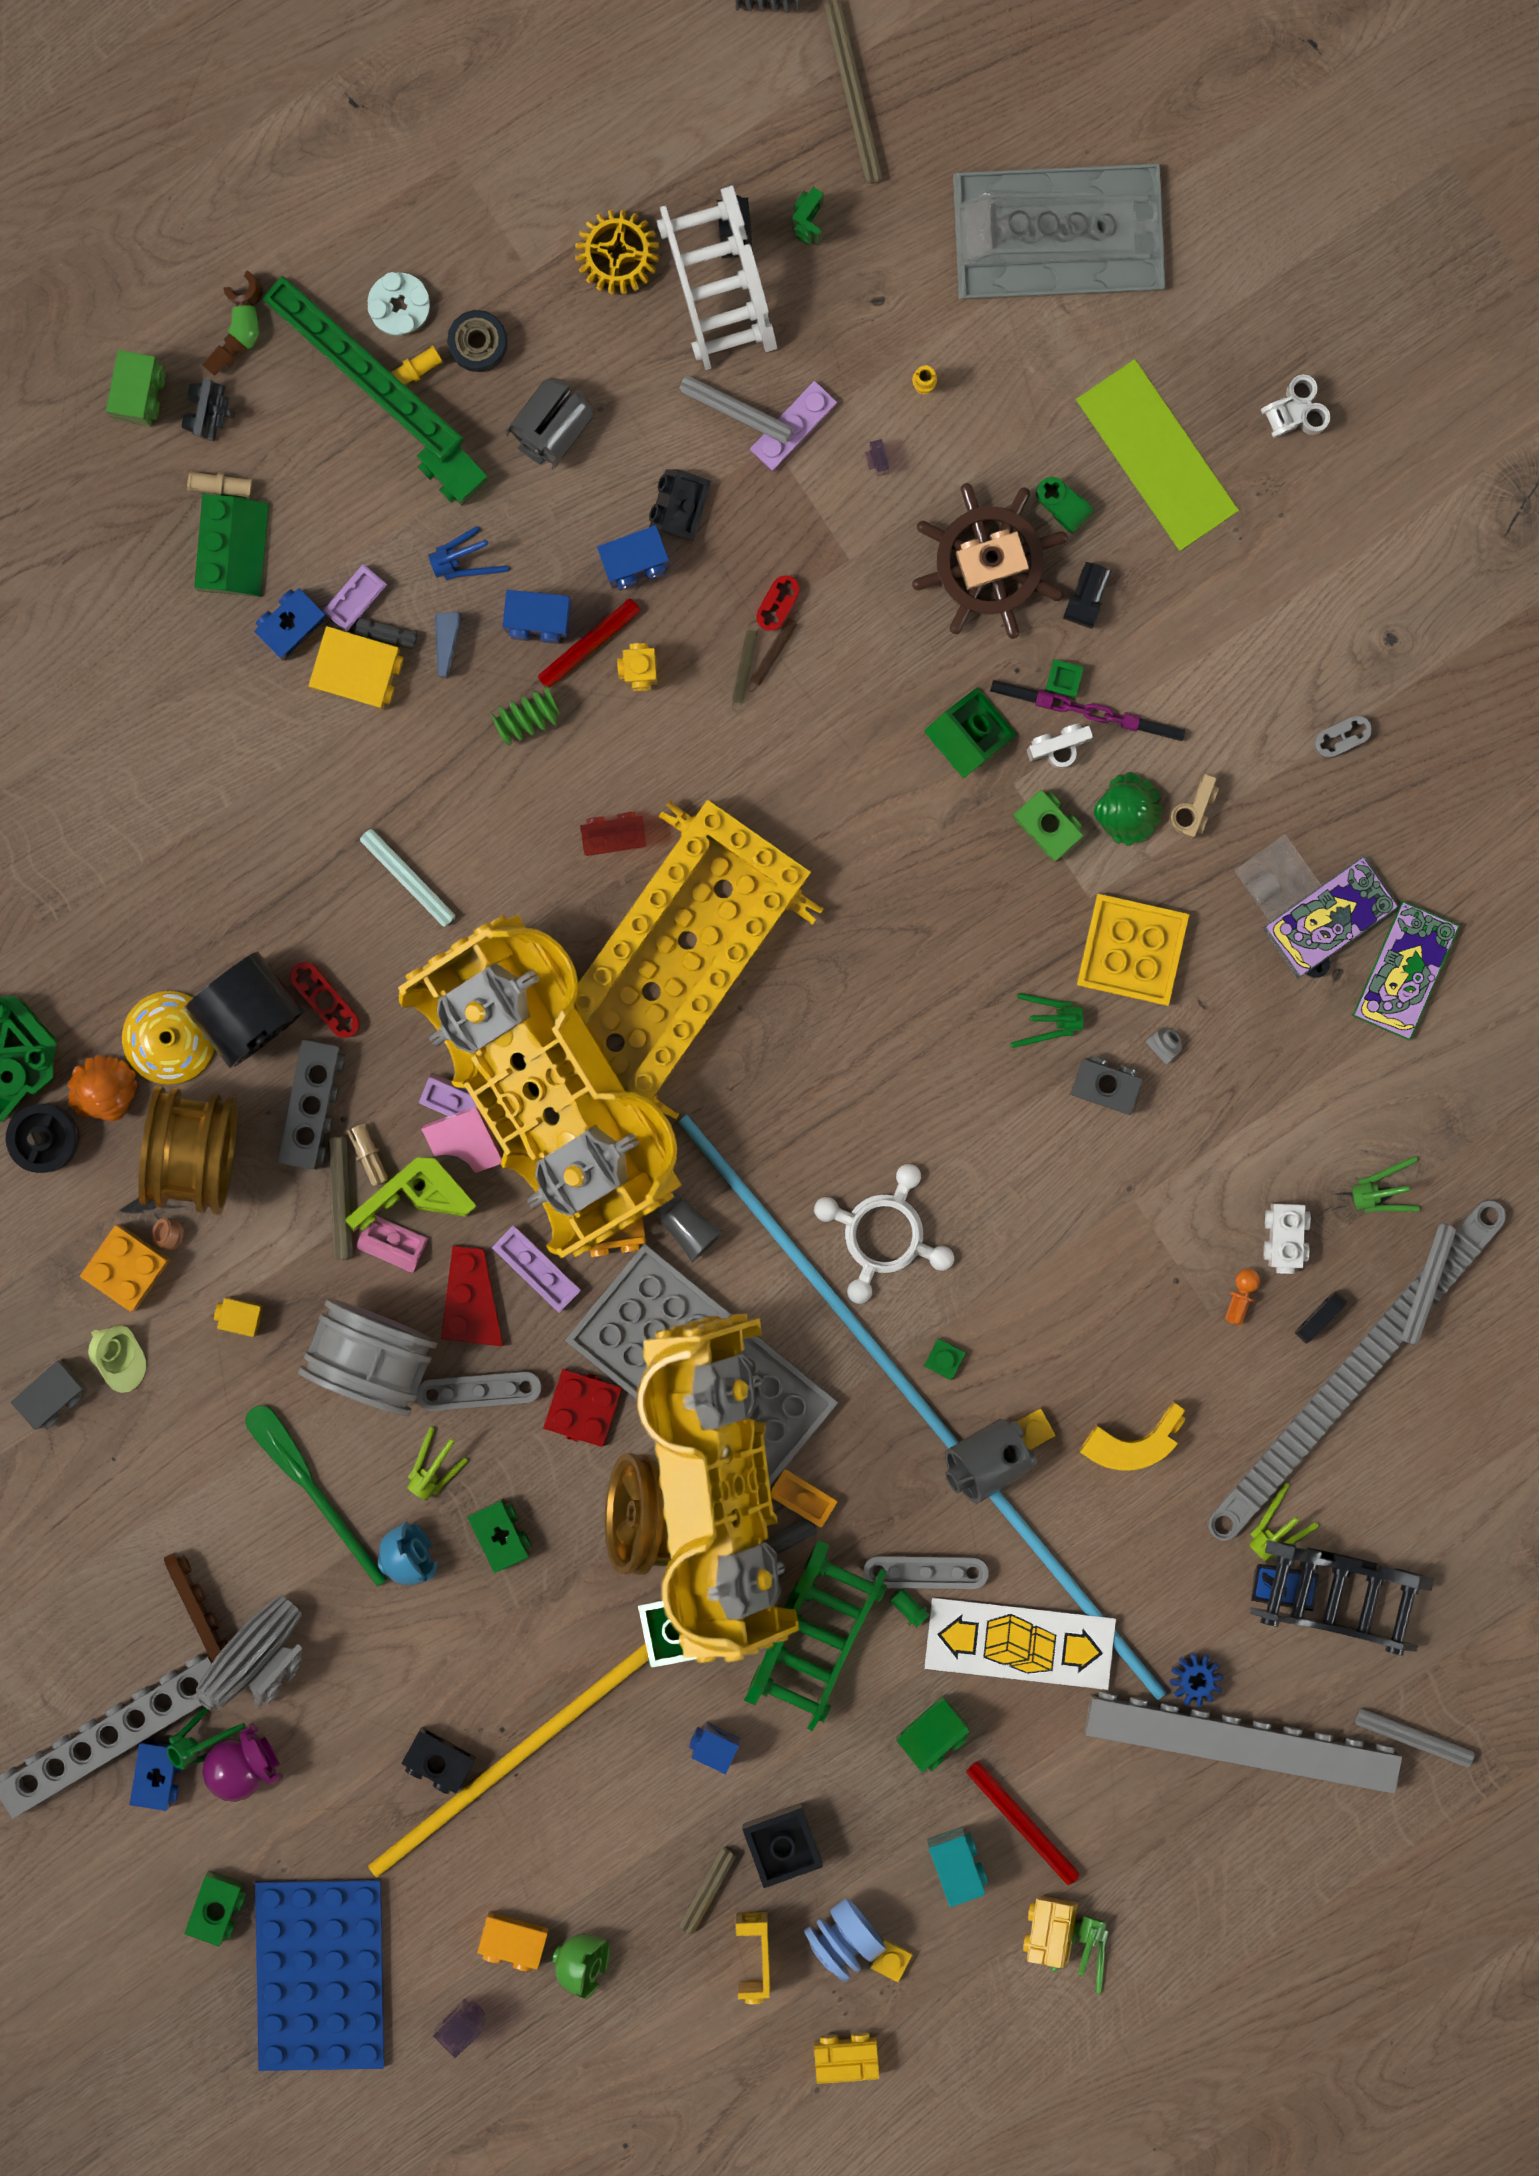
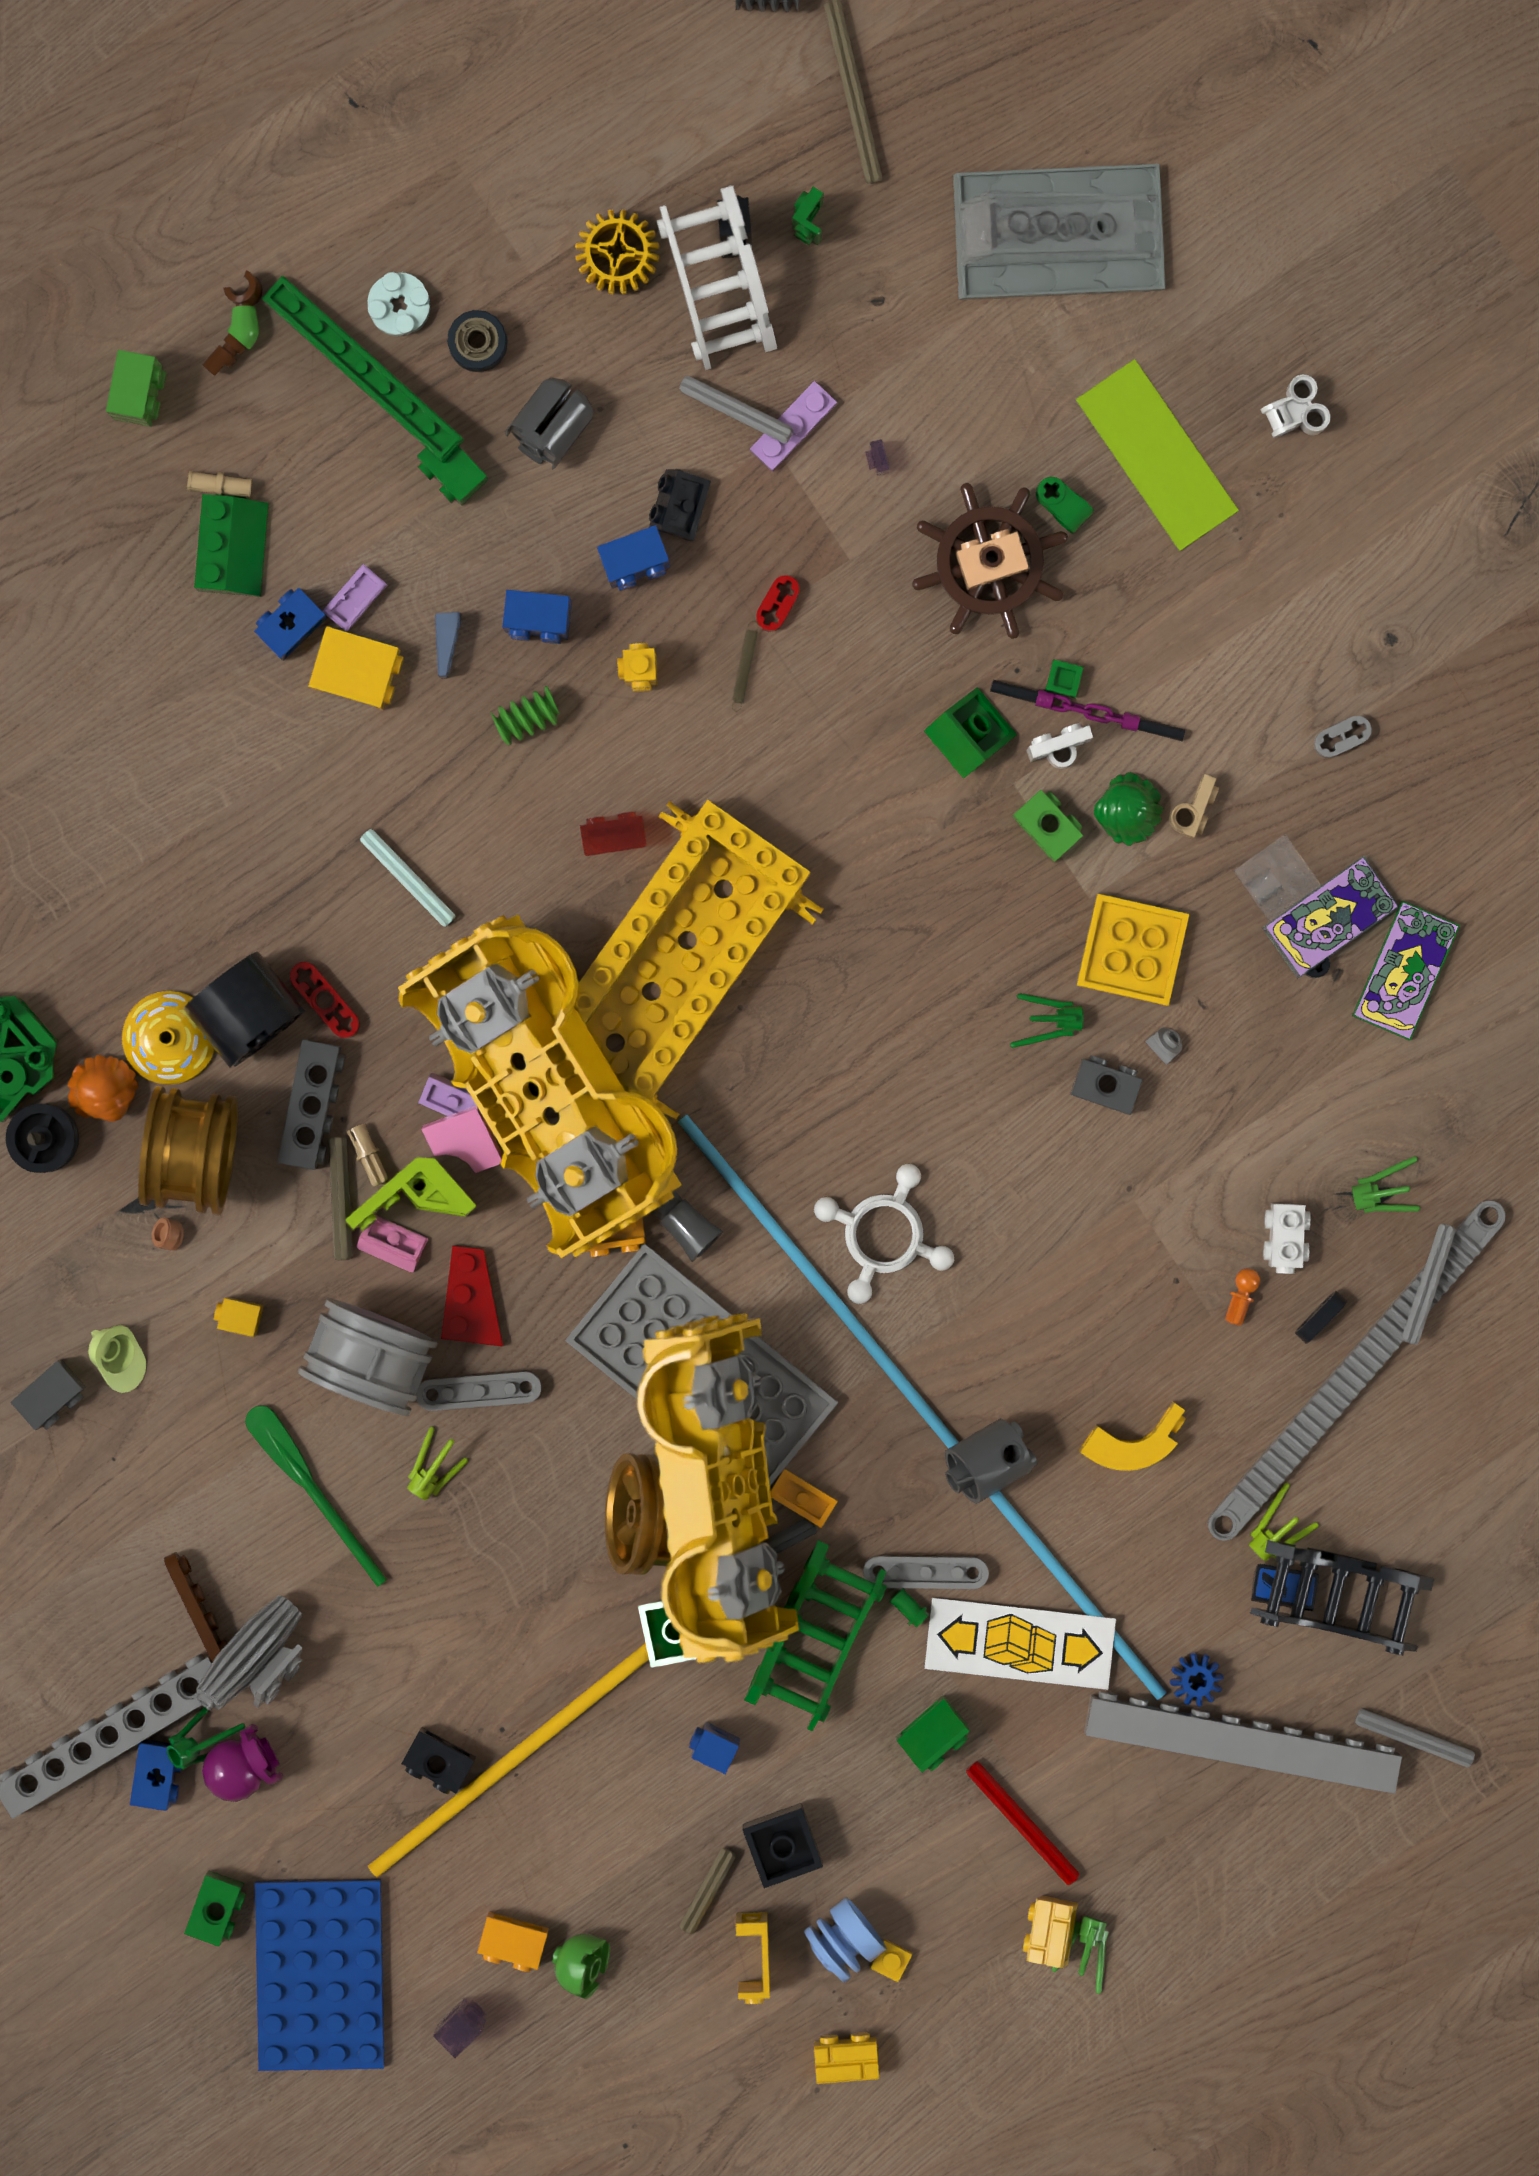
light orange brick [79,1224,171,1312] -> none
black hips [181,379,235,441] -> none
dark grey axle [355,618,417,649] -> none
dark azure cylinder [378,1521,437,1586] -> none
yellow pin [390,345,444,385] -> none
blue plant [428,526,509,580] -> none
green brick [467,1498,532,1574] -> none
lavender plate [492,1225,581,1313] -> none
red axle [538,598,640,688] -> none
red plate [543,1368,622,1447] -> none
reddish brown piece [748,612,800,692] -> none
yellow pin [912,365,937,395] -> none
green plate [923,1338,966,1380] -> none
teal brick [927,1826,989,1908] -> none
yellow plate [1015,1408,1056,1450] -> none
black piece [1063,562,1111,629] -> none

